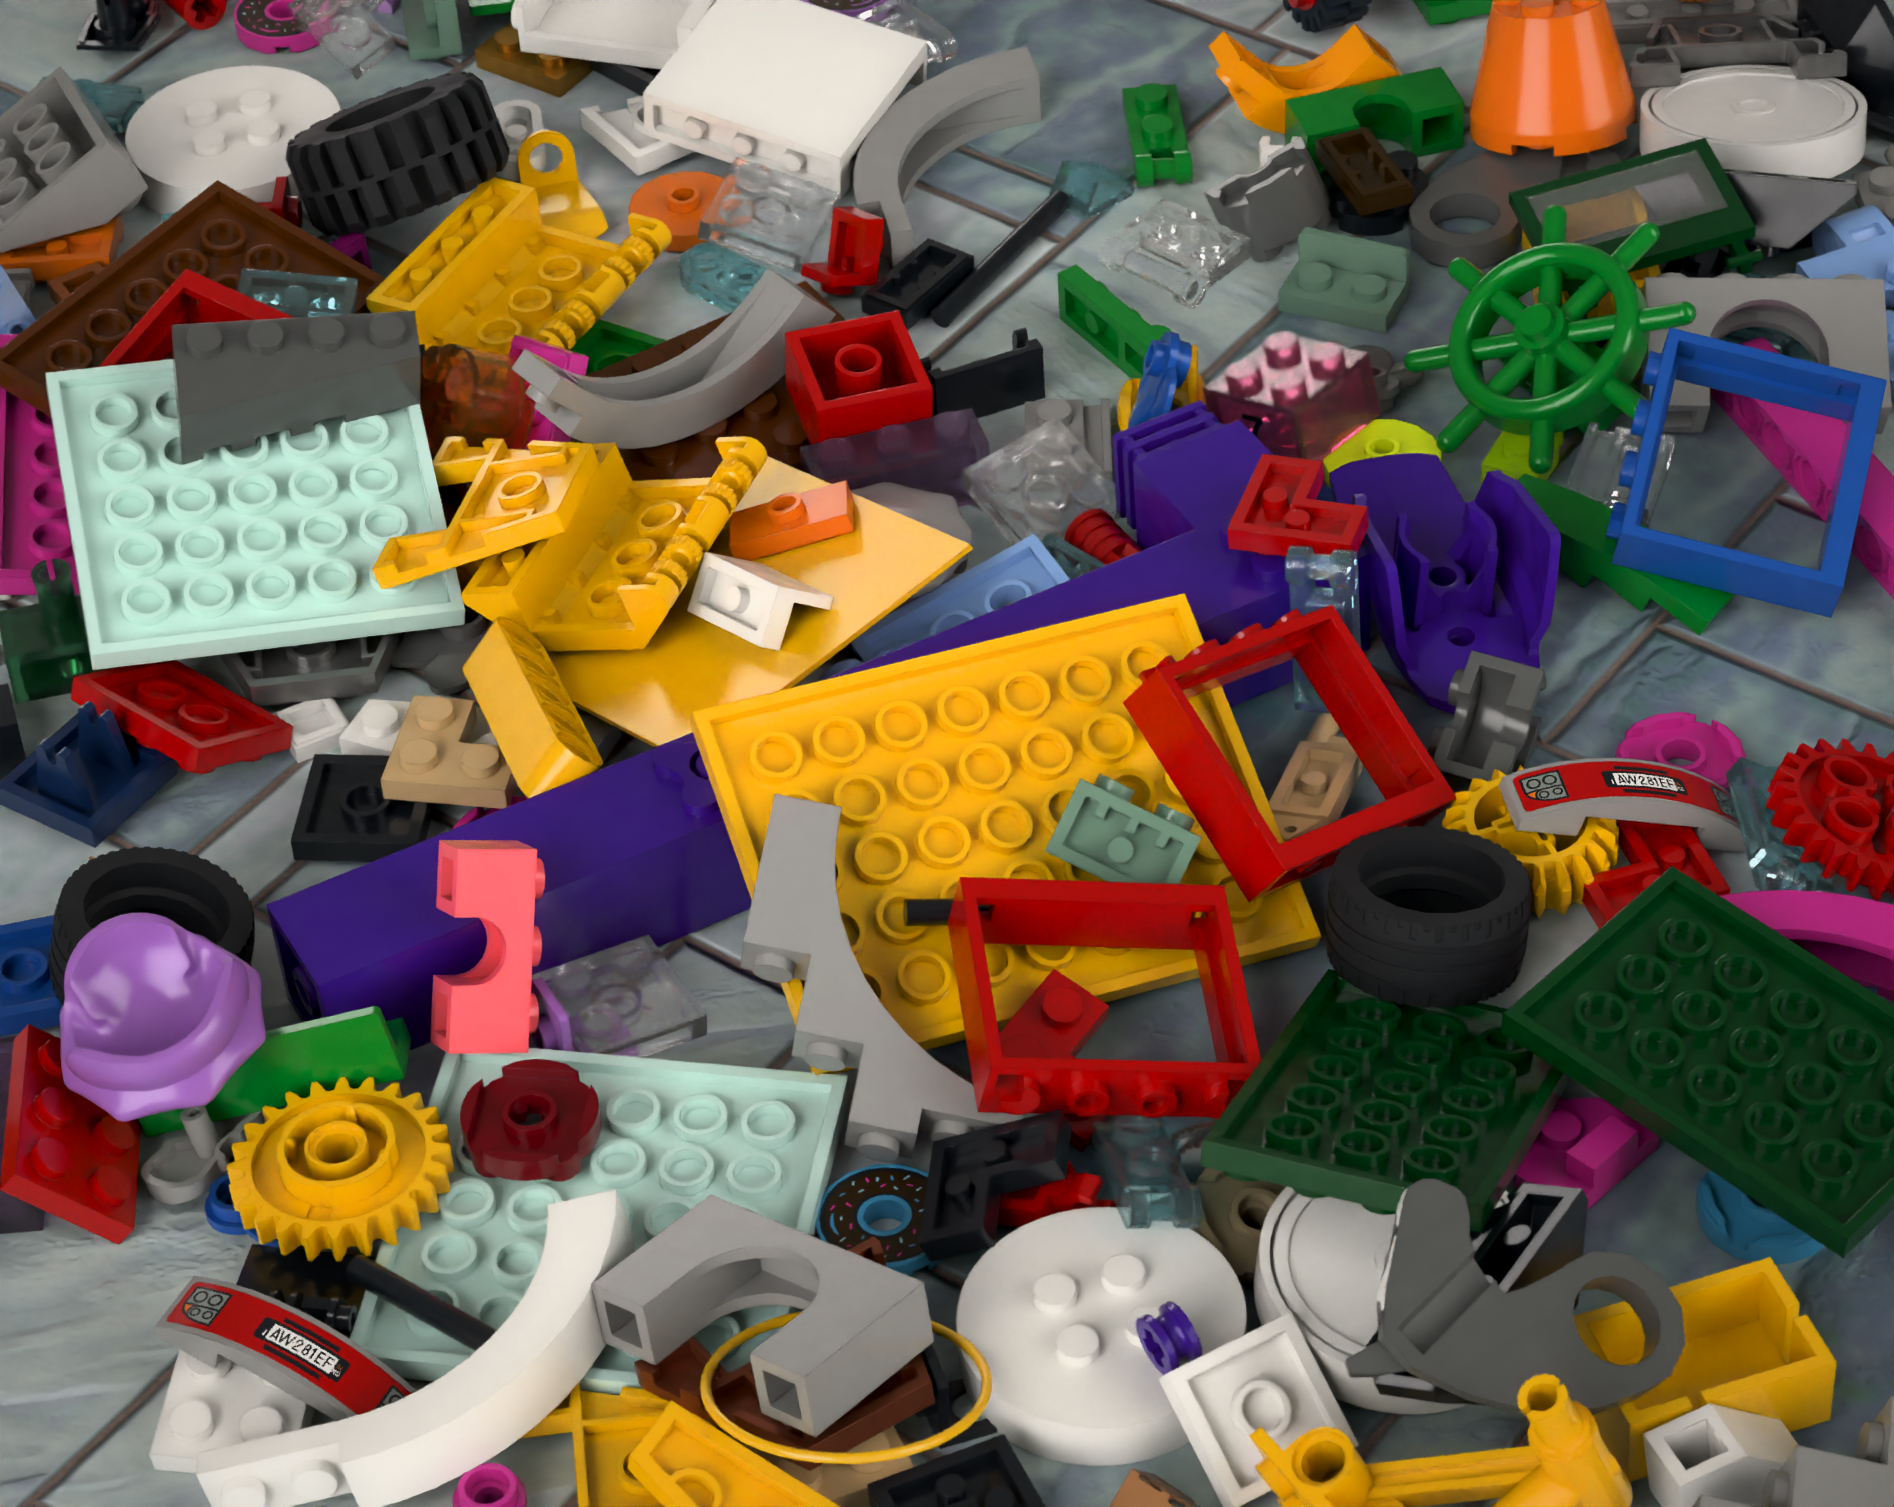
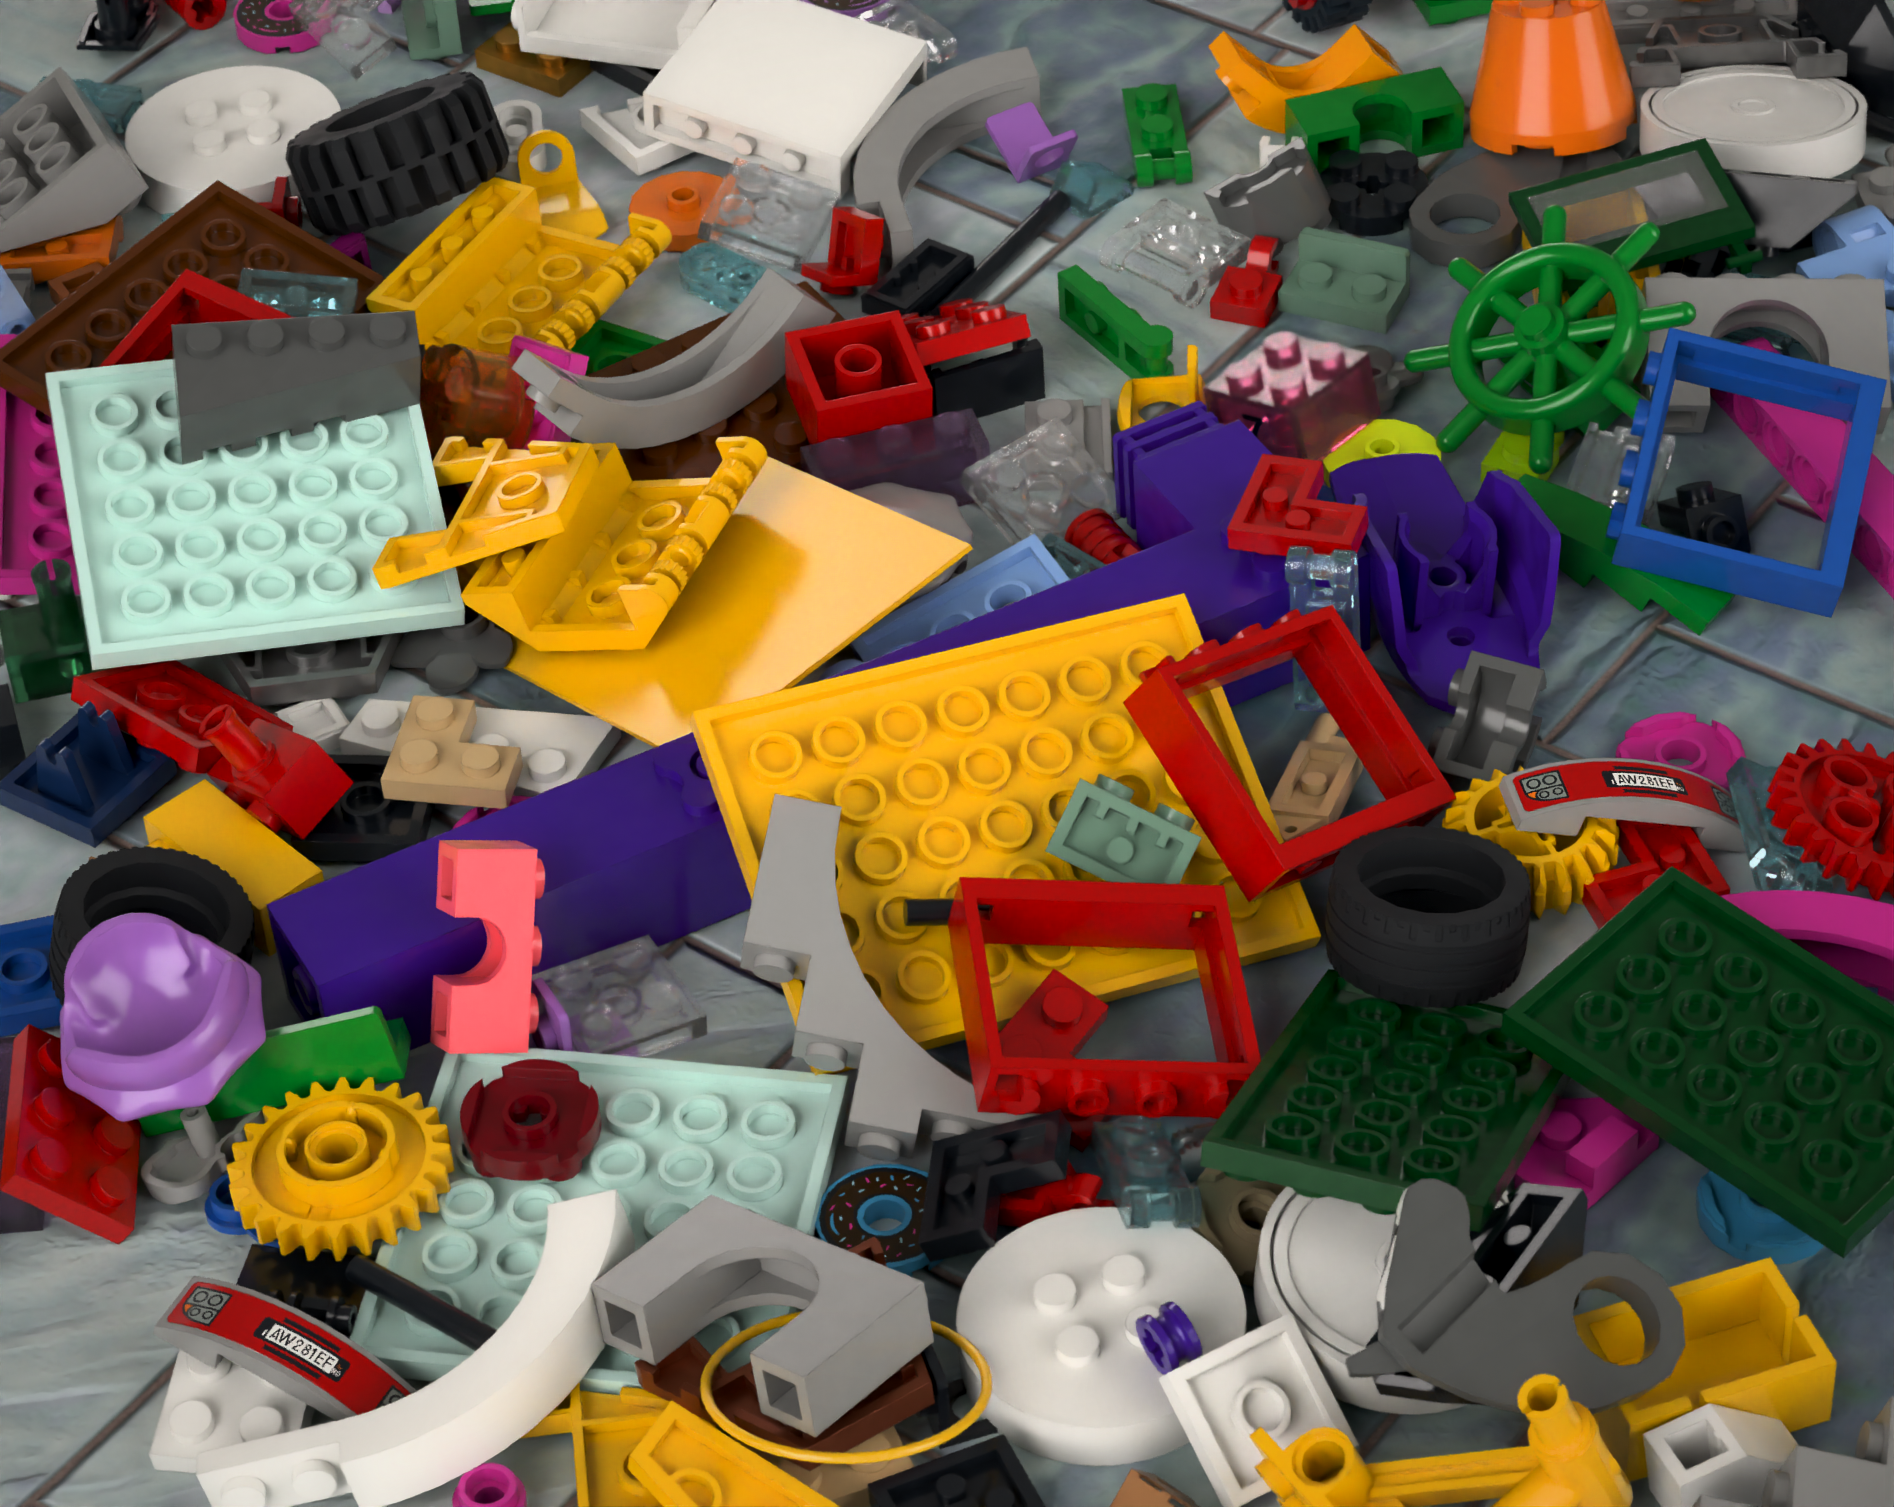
yellow beam [462,616,603,798] -> none
white panel [687,552,834,651] -> none
orange plate [729,480,854,561] -> none
blue plate [1127,331,1192,429] -> none
dark brown plate [1316,127,1413,216] -> none
none -> yellow brick [143,779,324,957]
none -> red brick [199,704,354,840]
none -> red plate [901,298,1031,366]
none -> medium lavender bracket [985,102,1078,183]
none -> red plate [1210,234,1283,329]
none -> black bracket [1656,481,1751,553]

